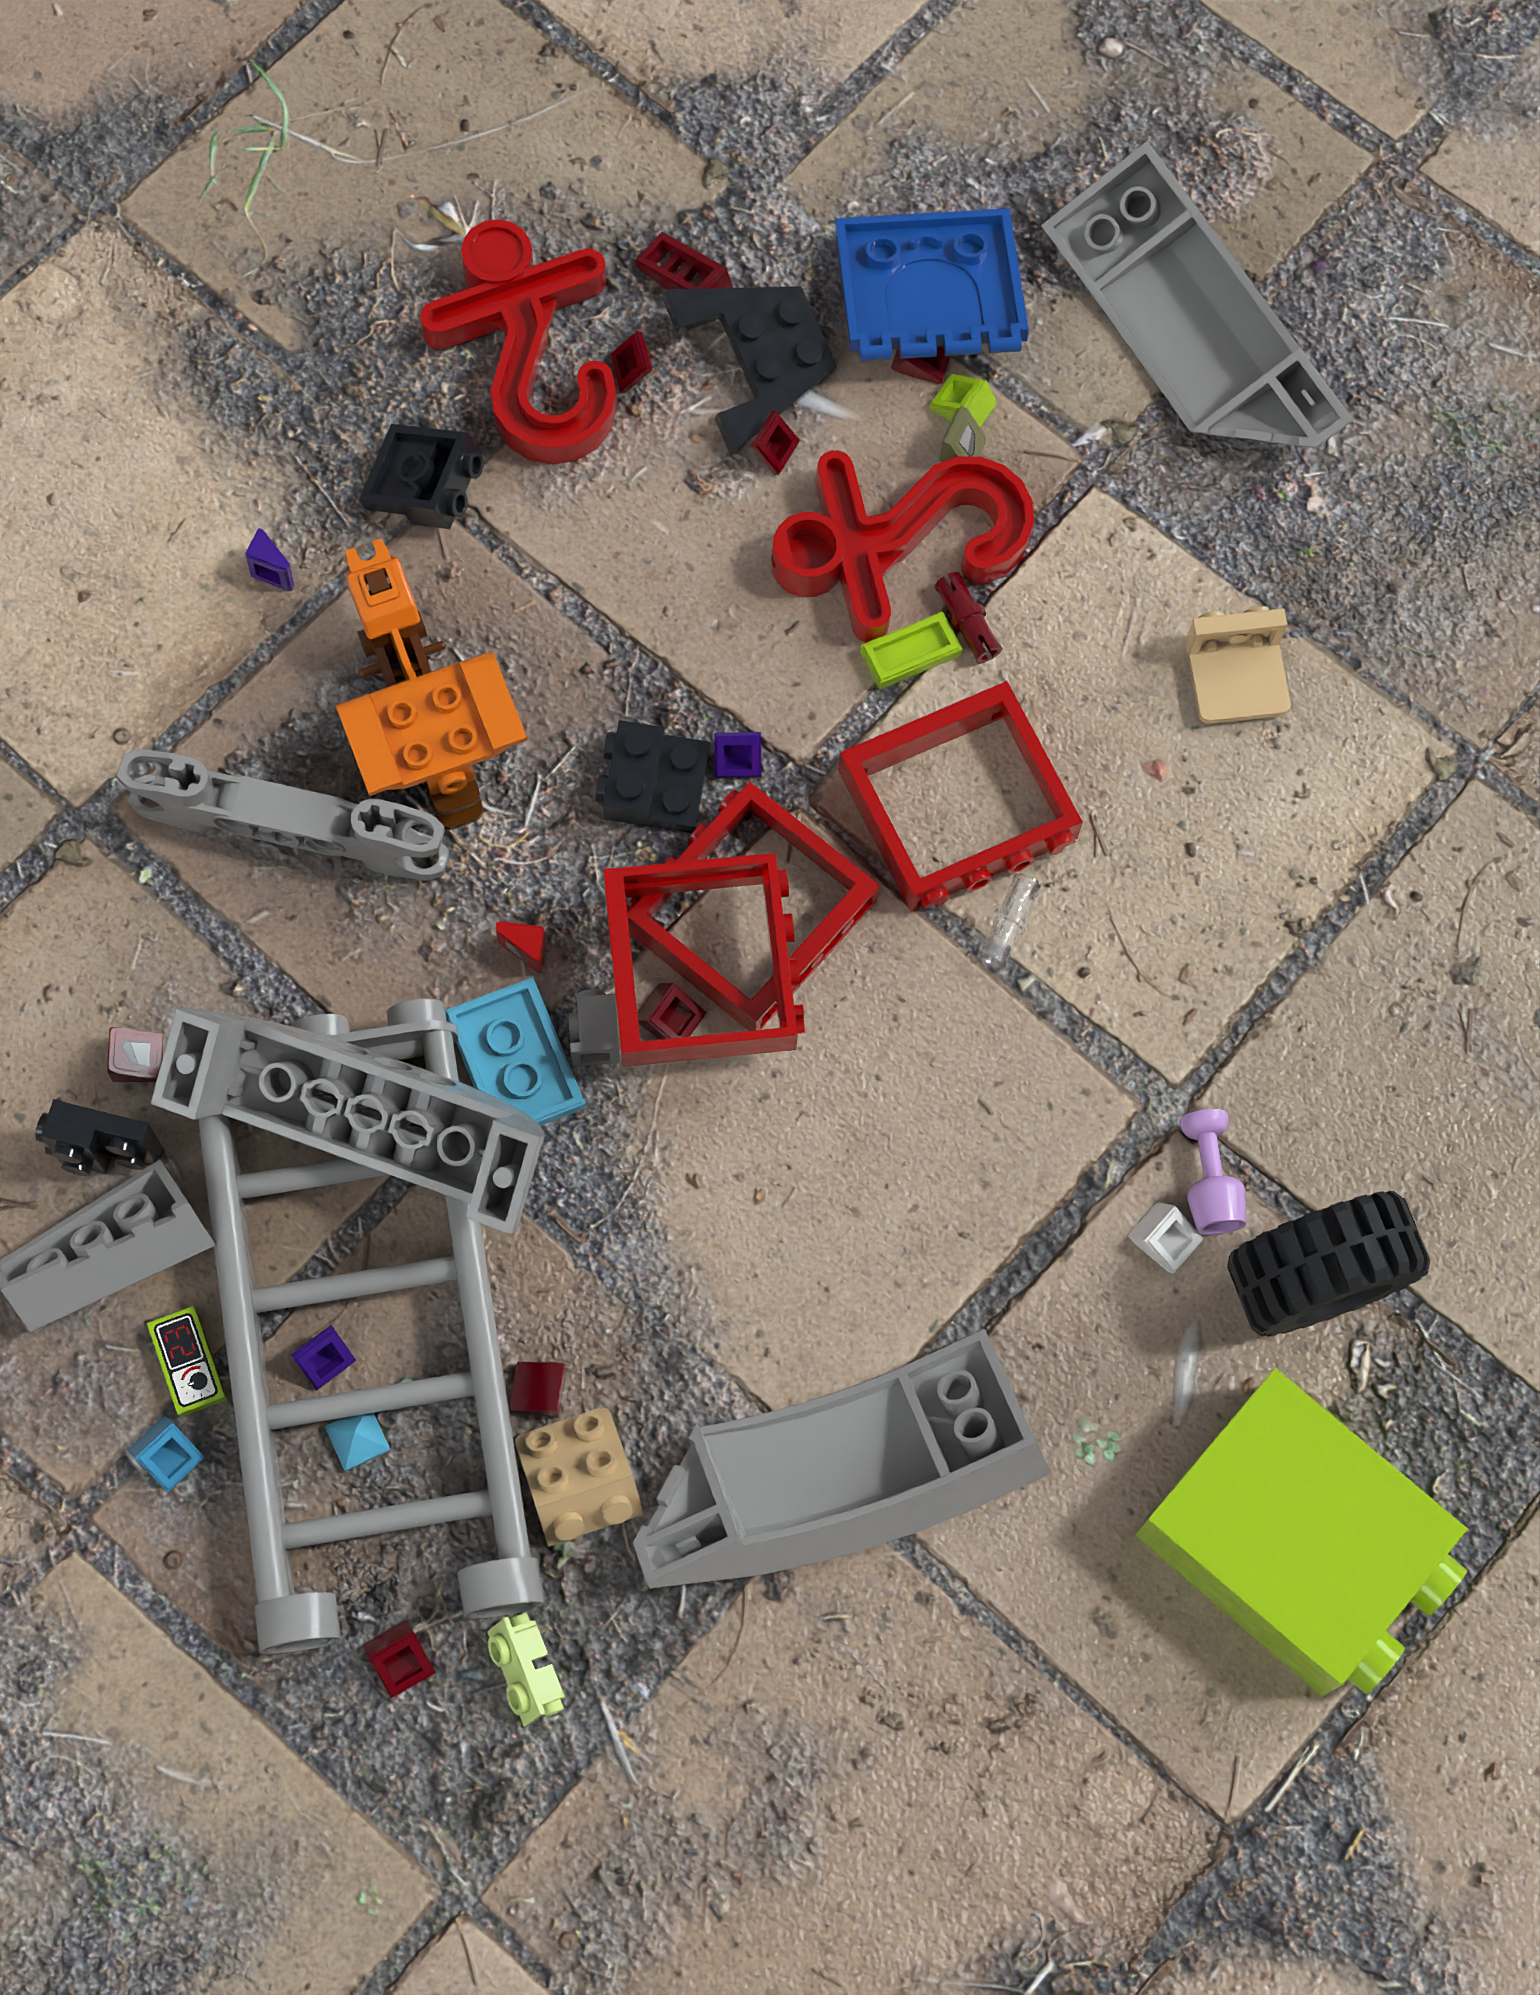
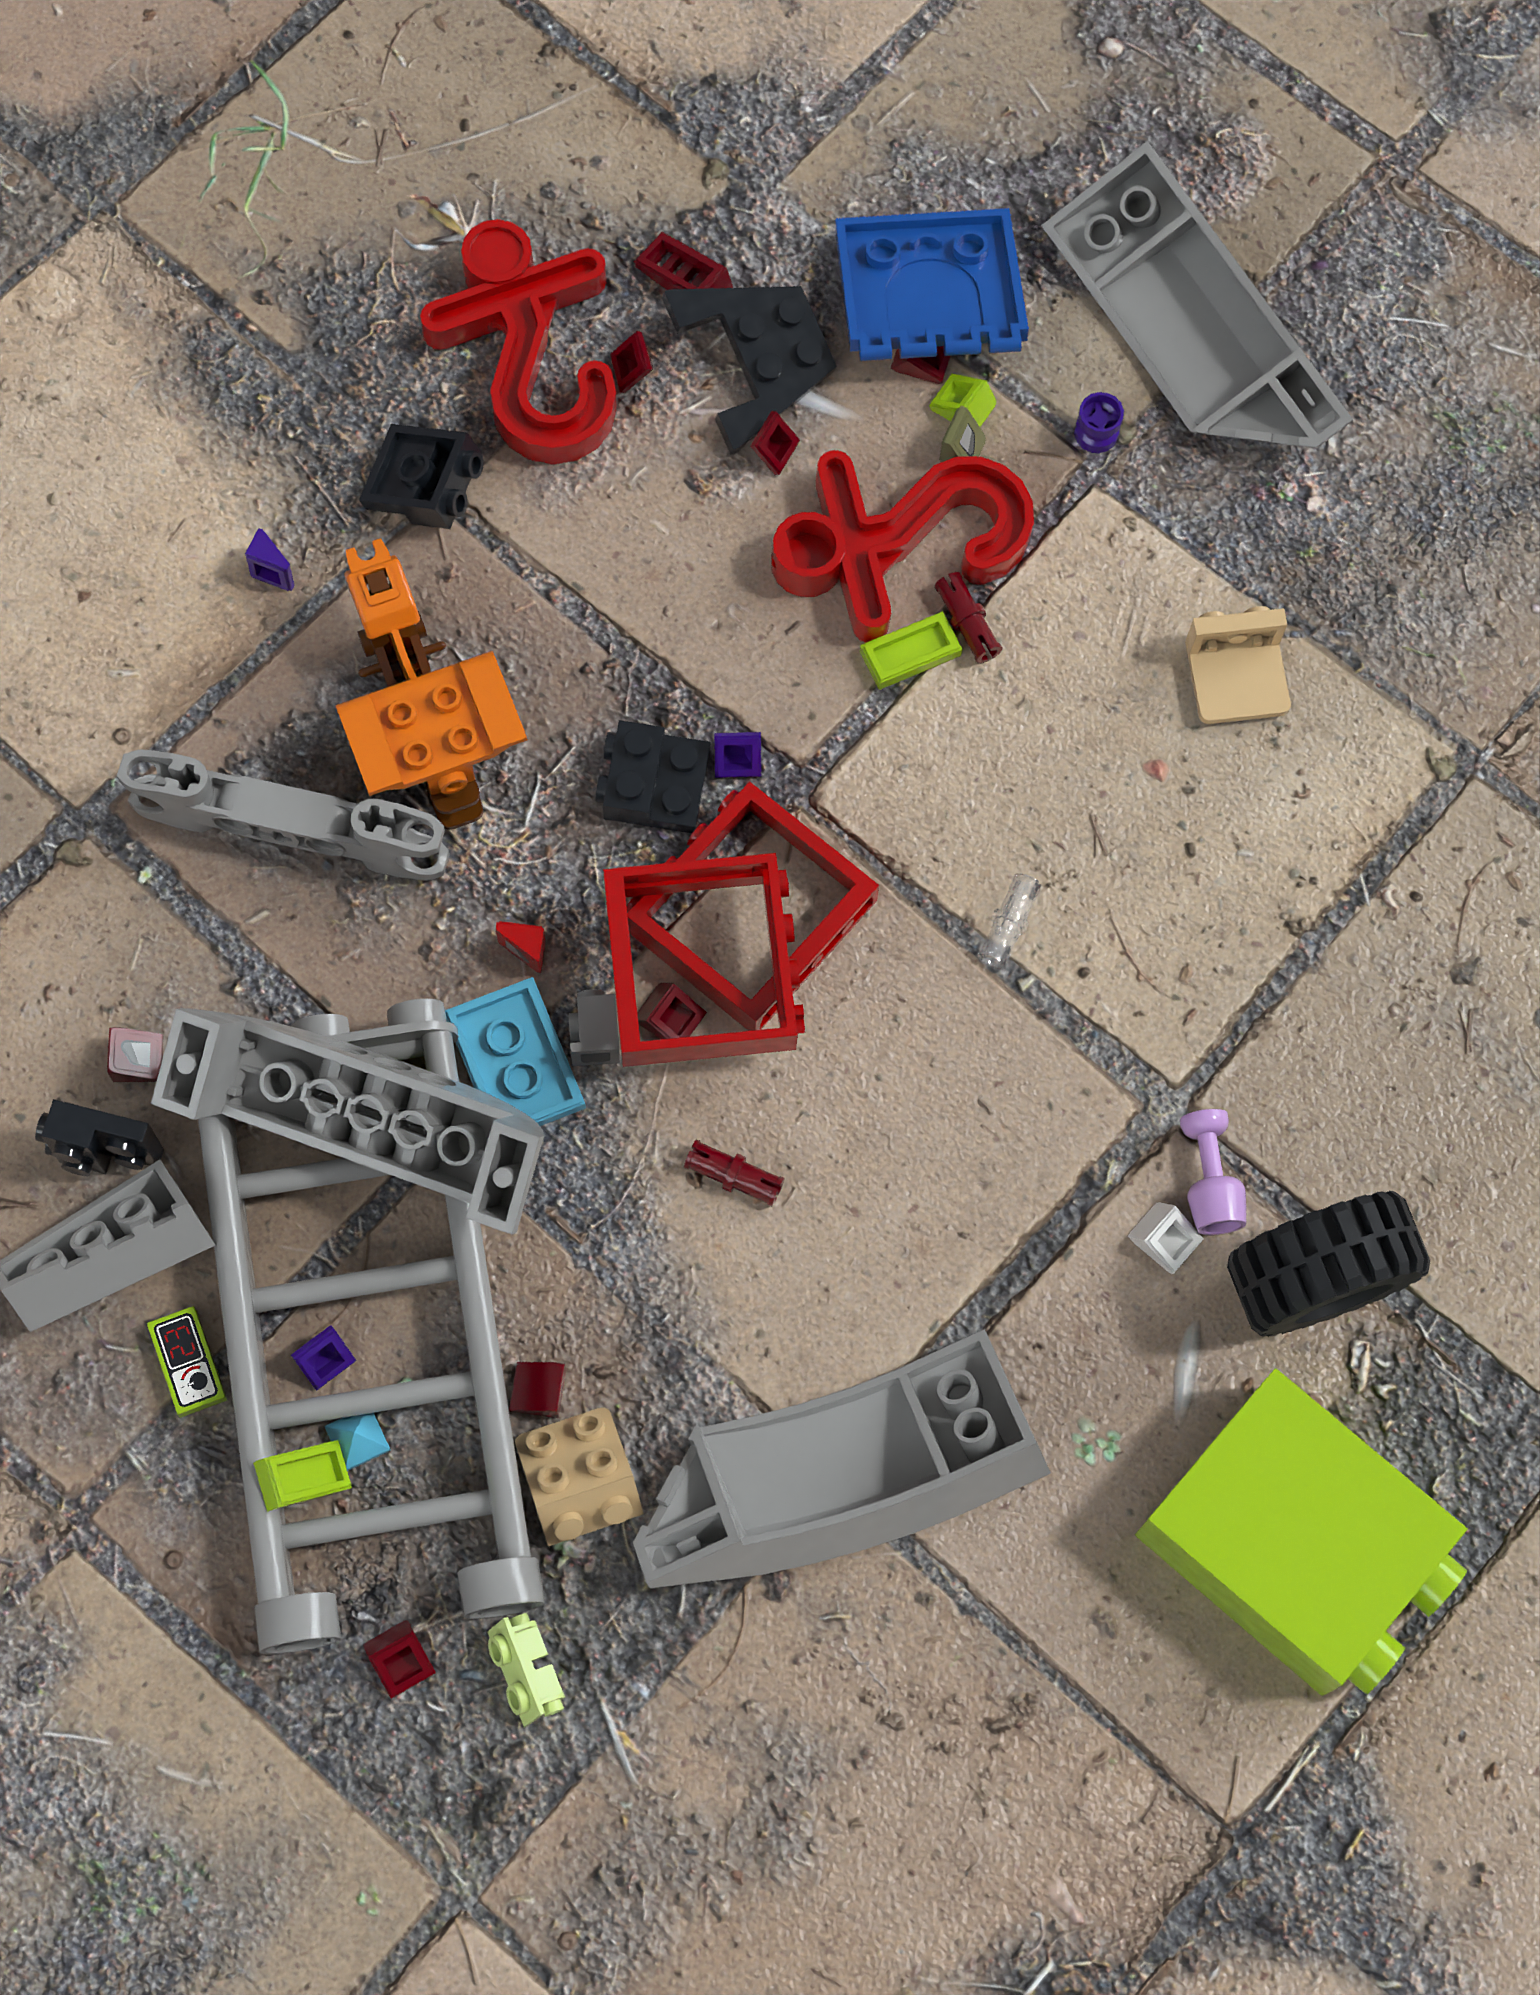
dark azure slope [129,1416,205,1493] -> none
red window [838,681,1083,912] -> none
none -> lime tile [253,1440,352,1512]
none -> dark red pin [684,1139,785,1207]
none -> dark purple wheel [1074,392,1124,453]

